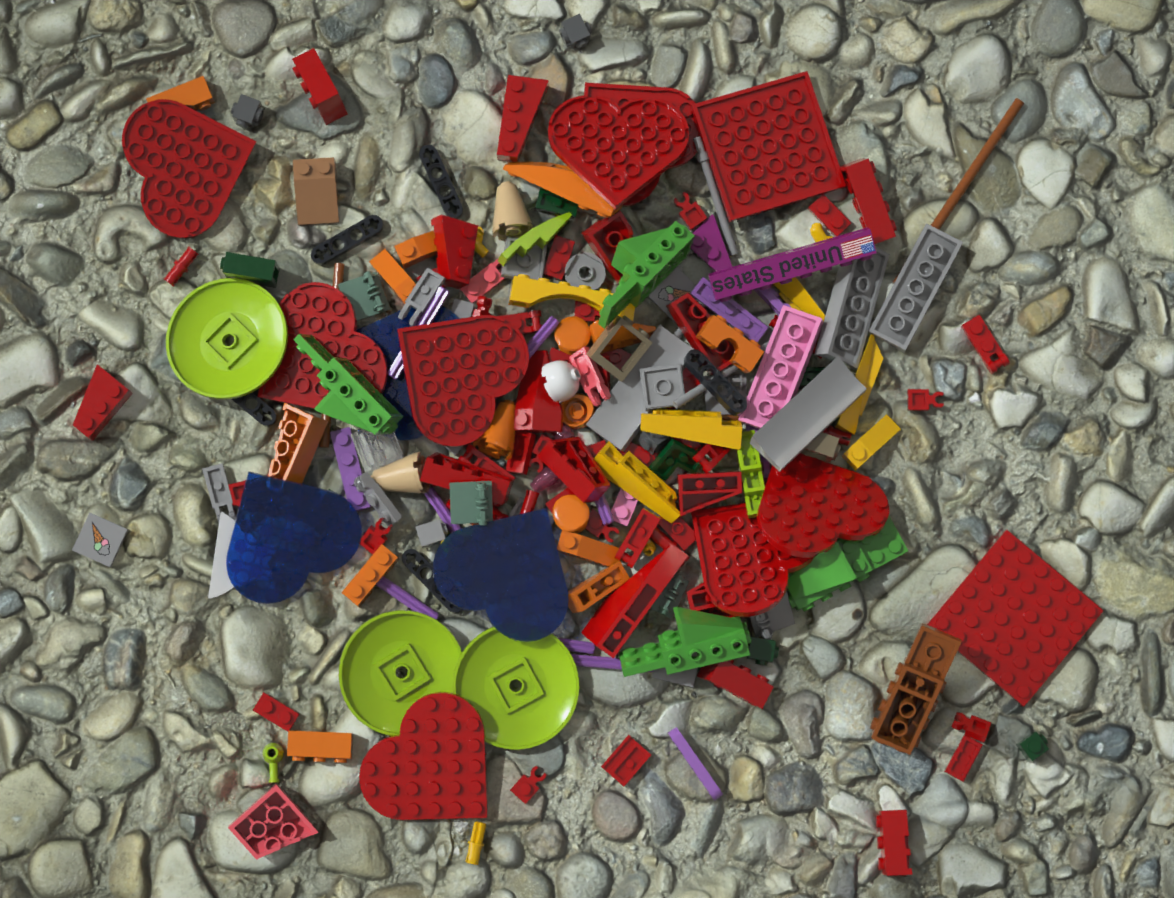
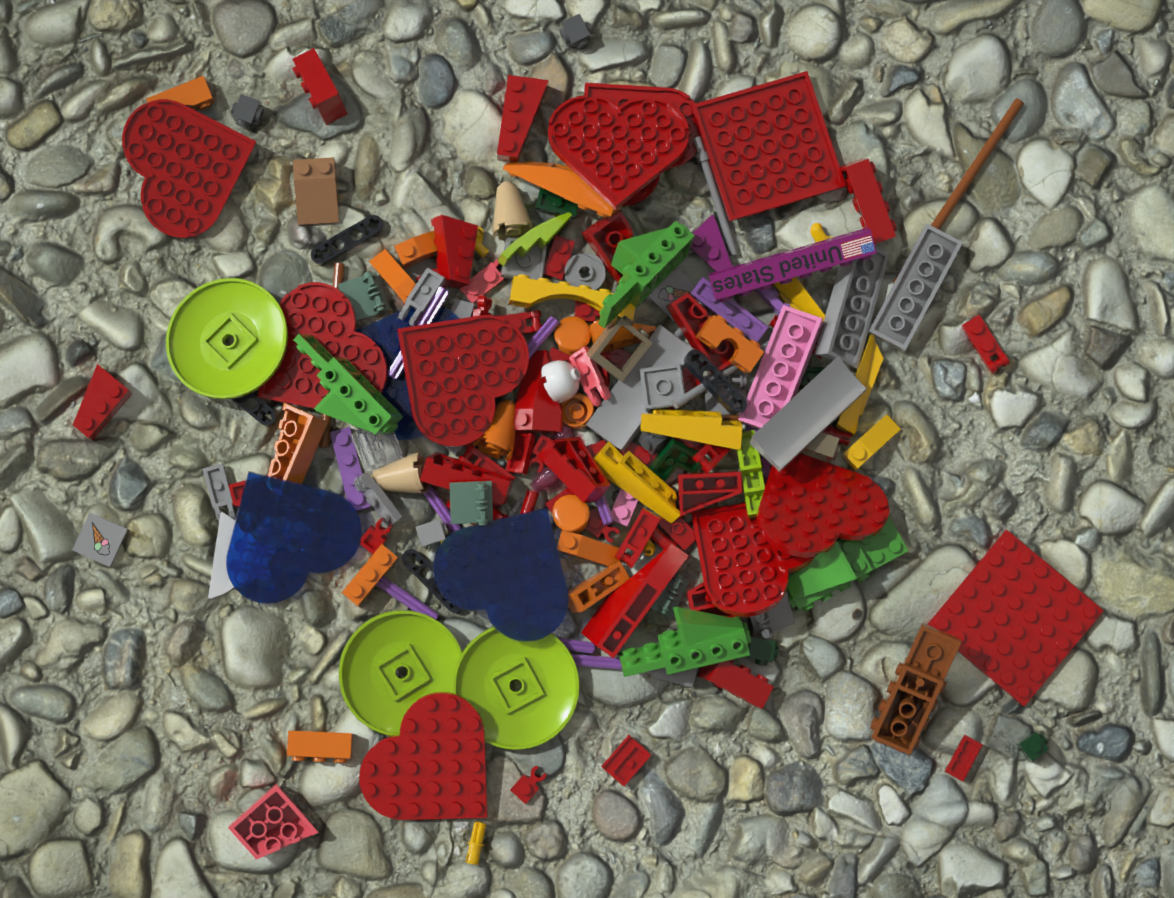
red pin [163,246,199,287] -> none
dark green brick [220,252,280,288] -> none
red plate [253,692,300,732] -> none
lime bar [263,743,284,783] -> none
black beam [419,145,463,219] -> none
medium lavender beam [668,727,723,801] -> none
red plate [673,192,708,231] -> none
red plate [808,194,851,237] -> none
red wedge [876,810,913,876] -> none
red plate [907,389,944,411] -> none
red plate [951,712,991,742] -> none

